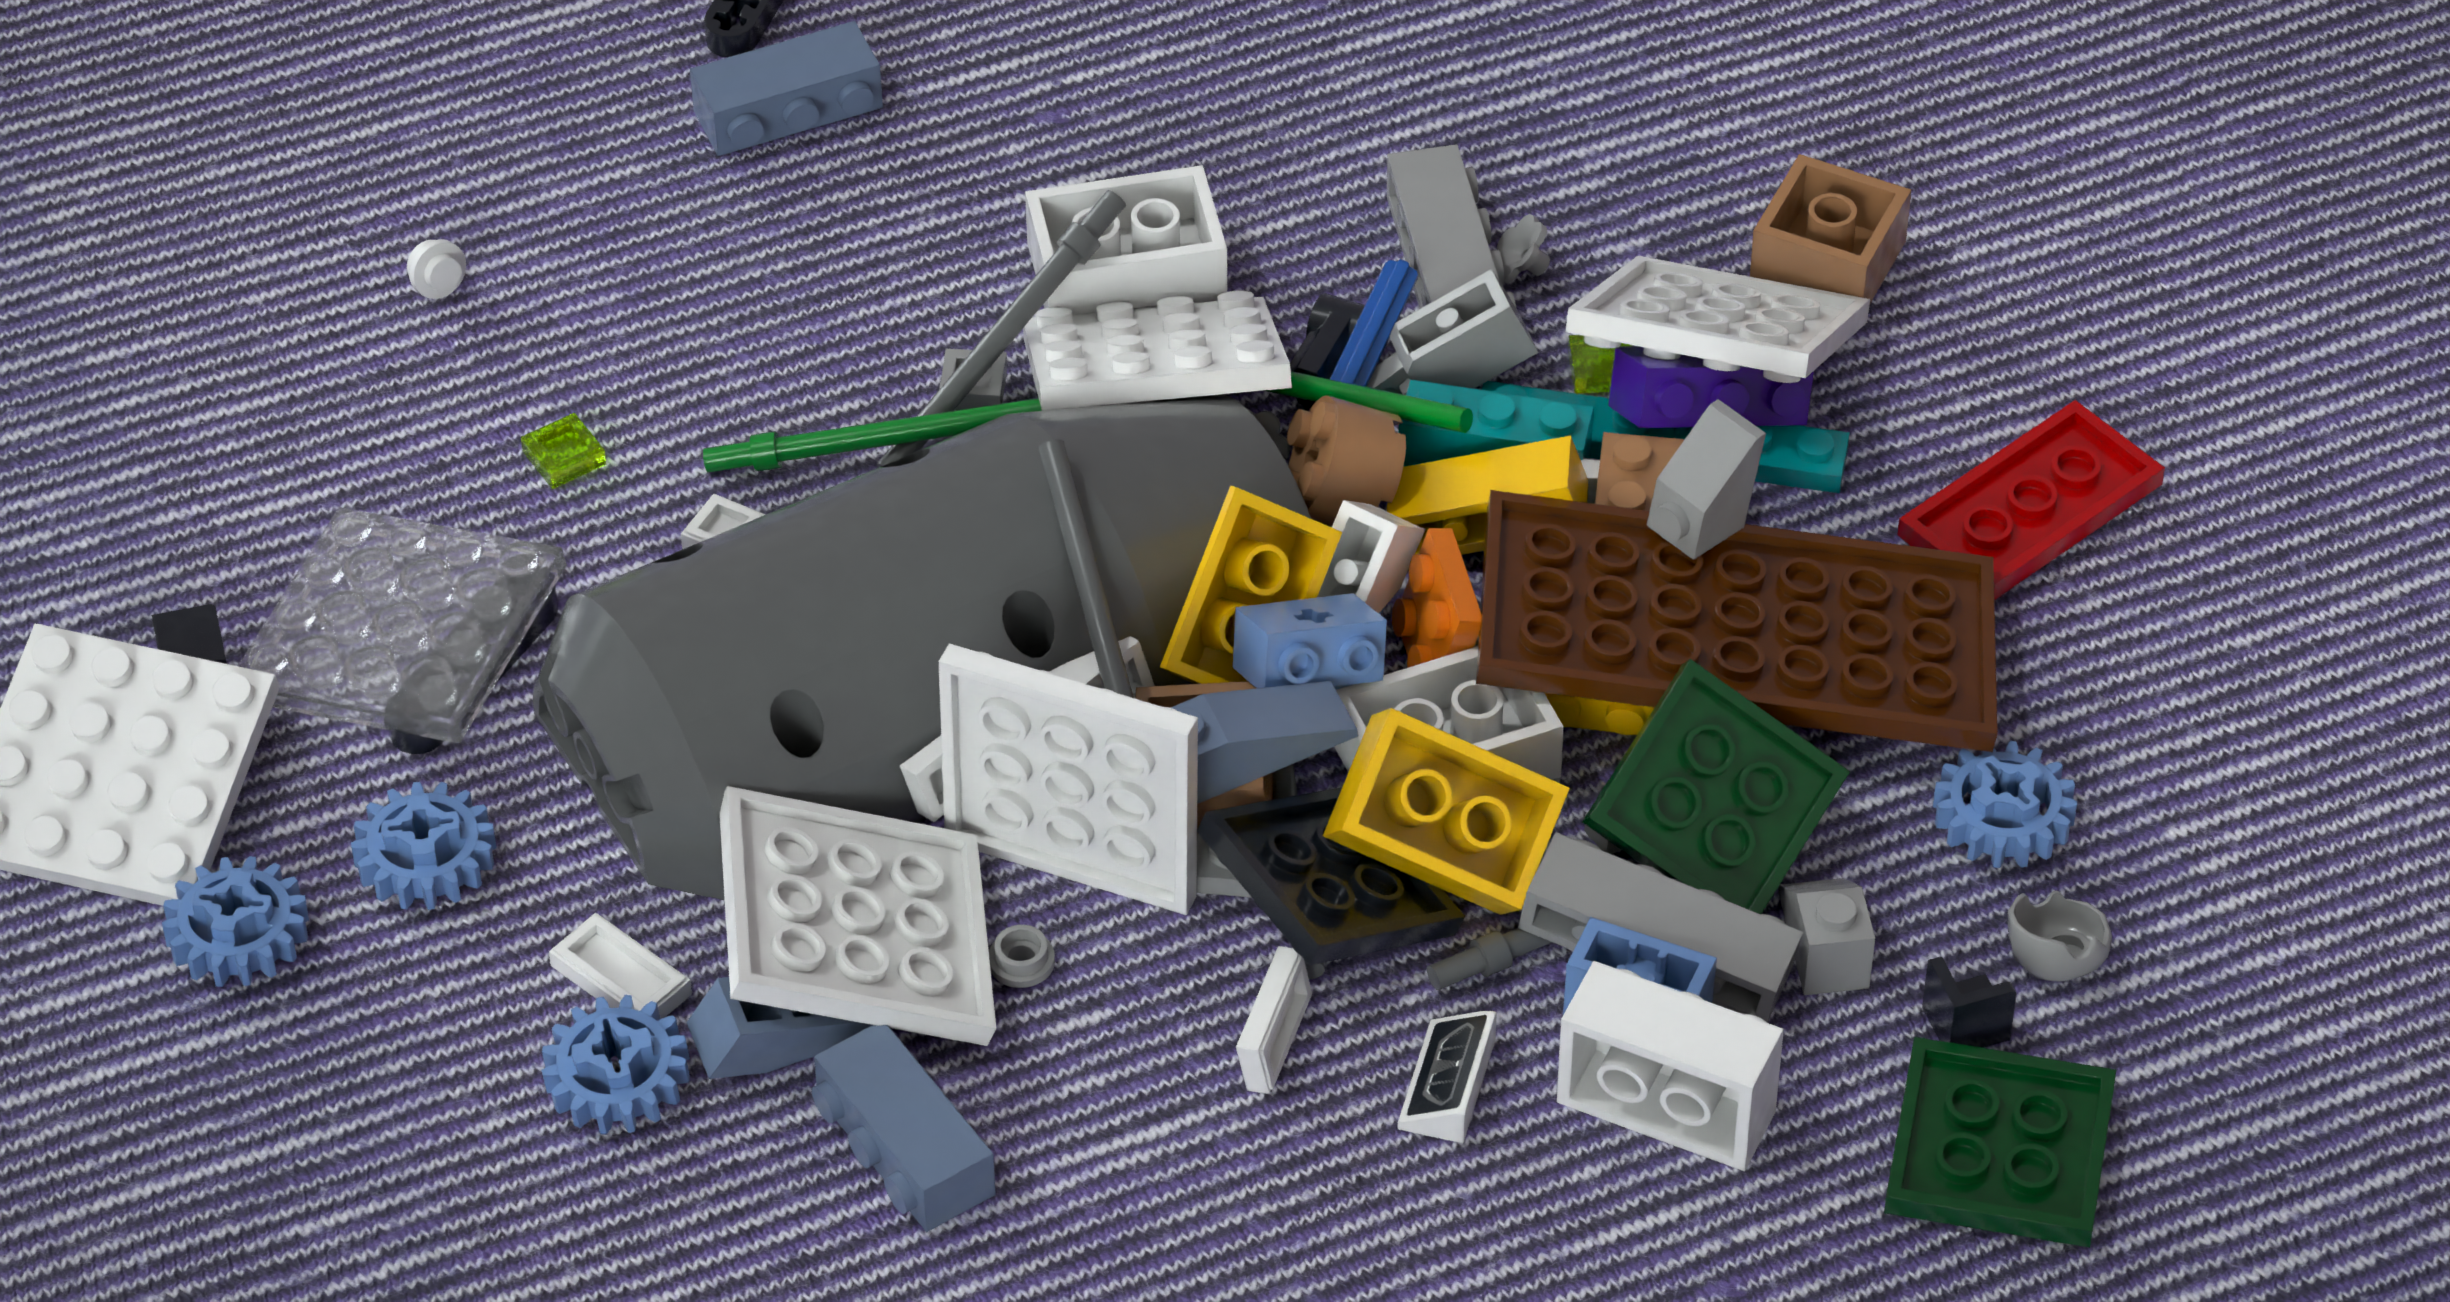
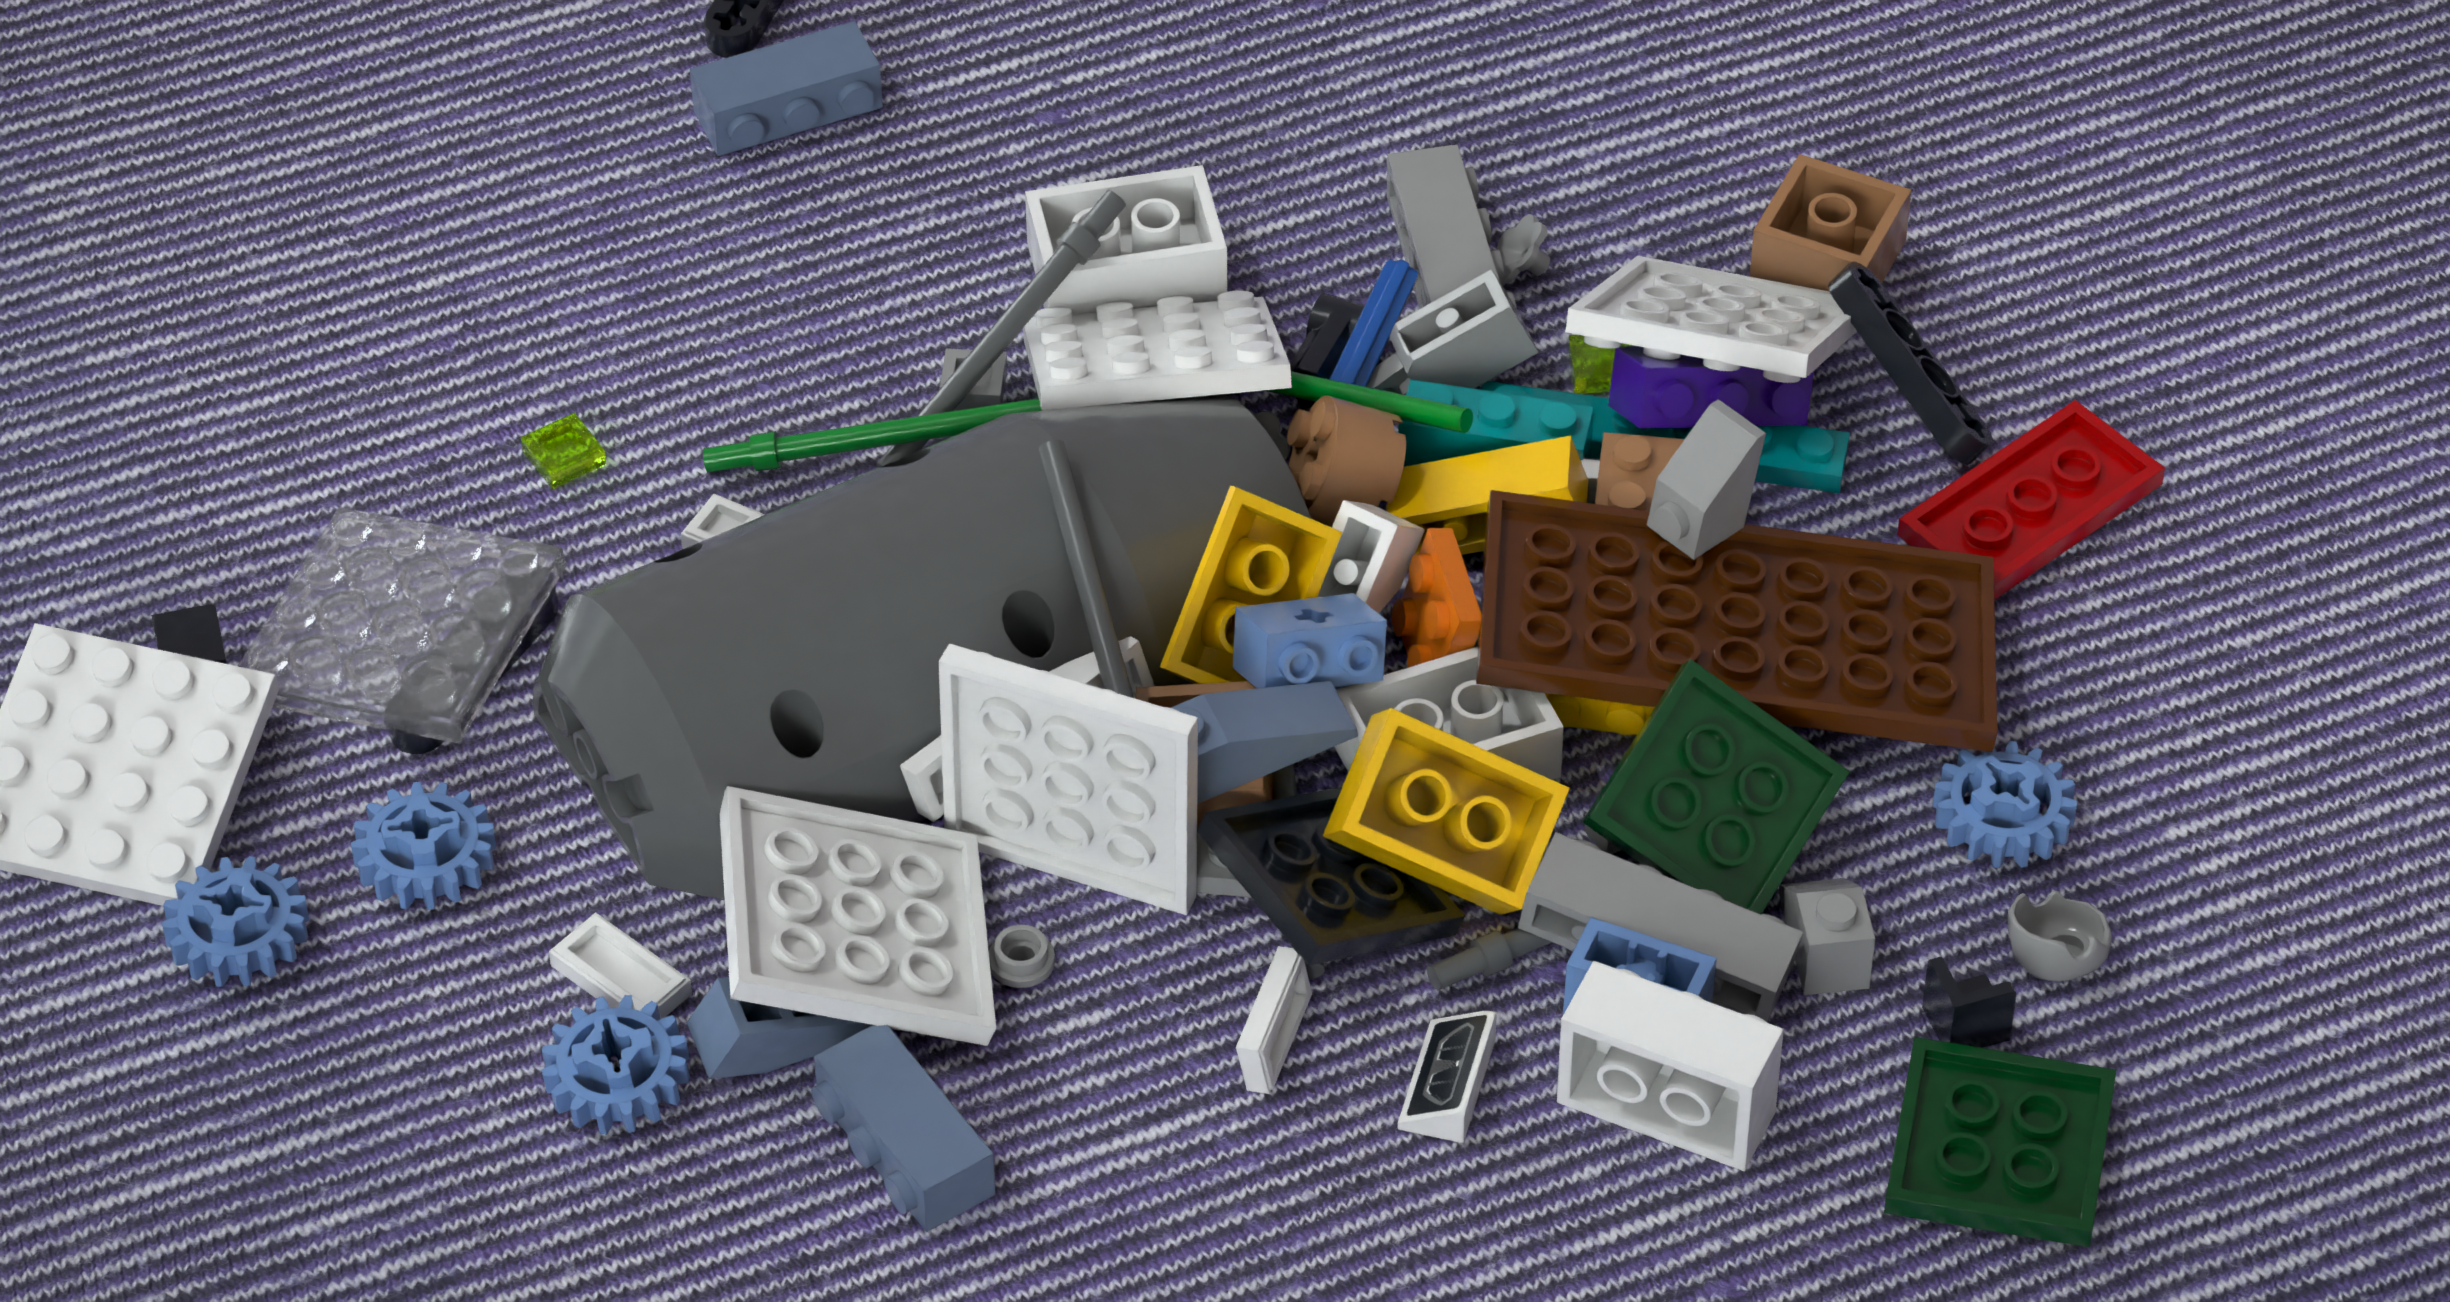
white plate [407,239,466,299] -> none
none -> black beam [1828,261,1993,465]

